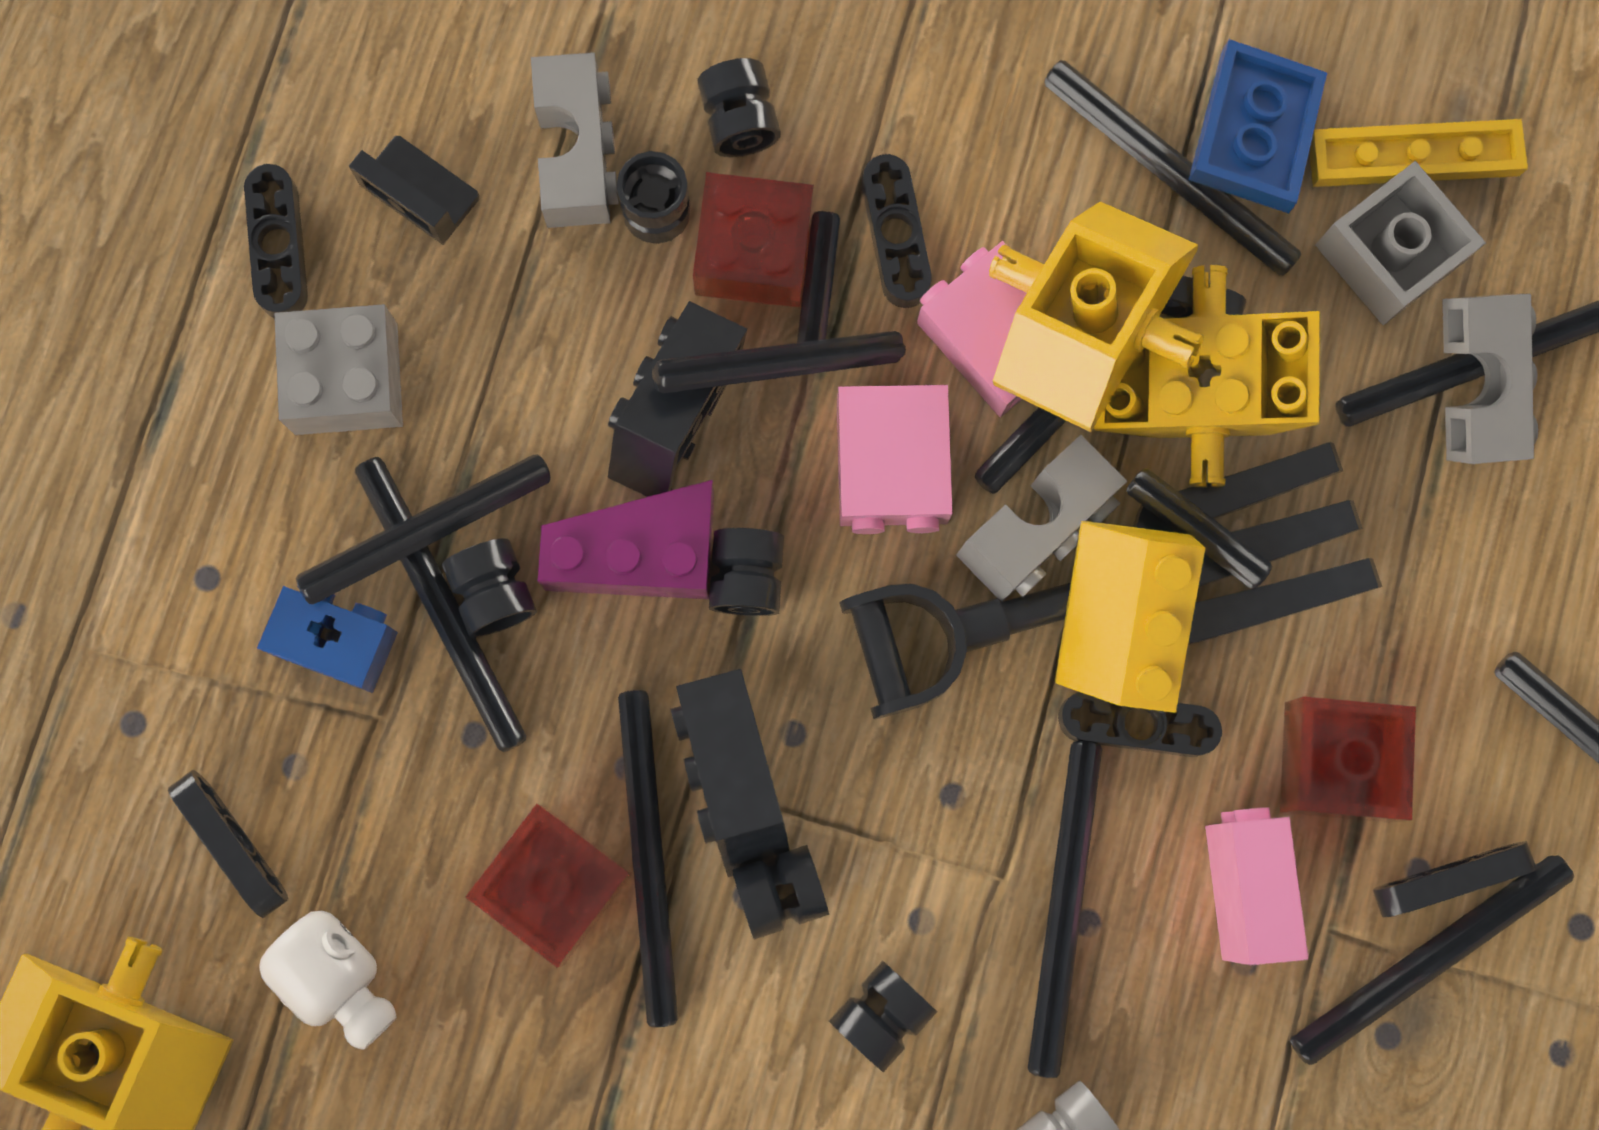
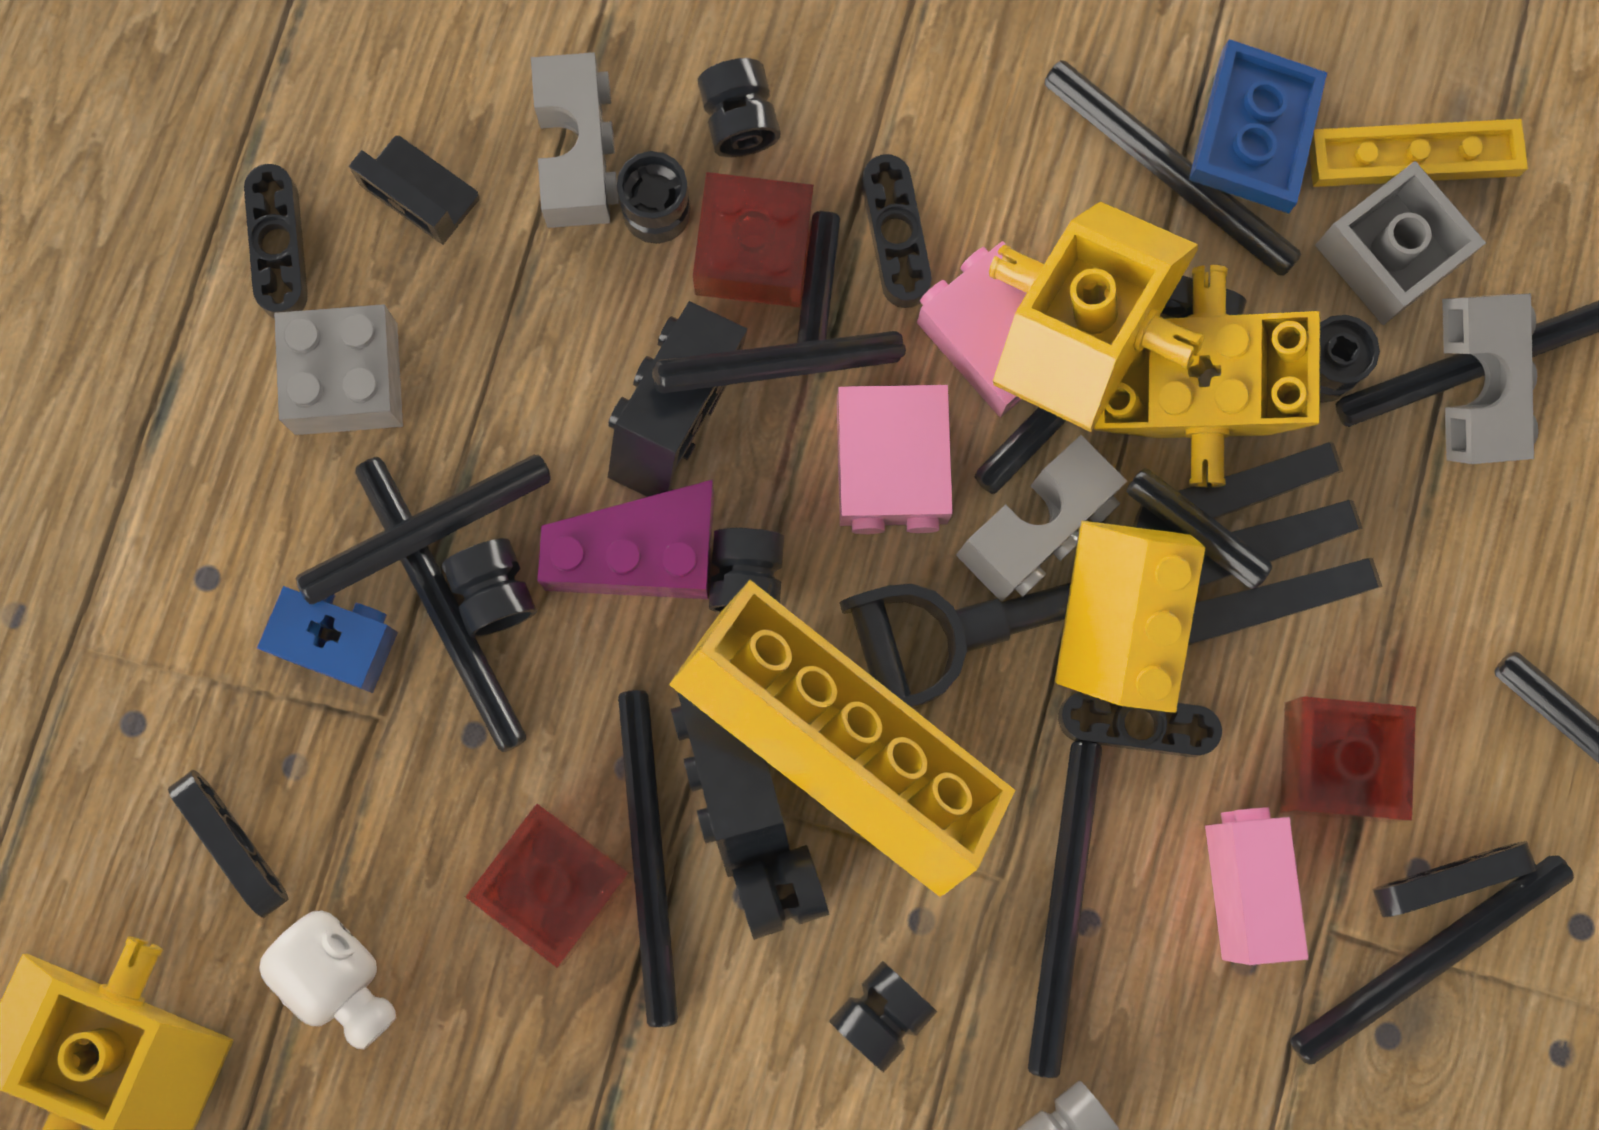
none -> yellow brick [669,580,1016,897]
none -> black wheel [1320,314,1380,403]

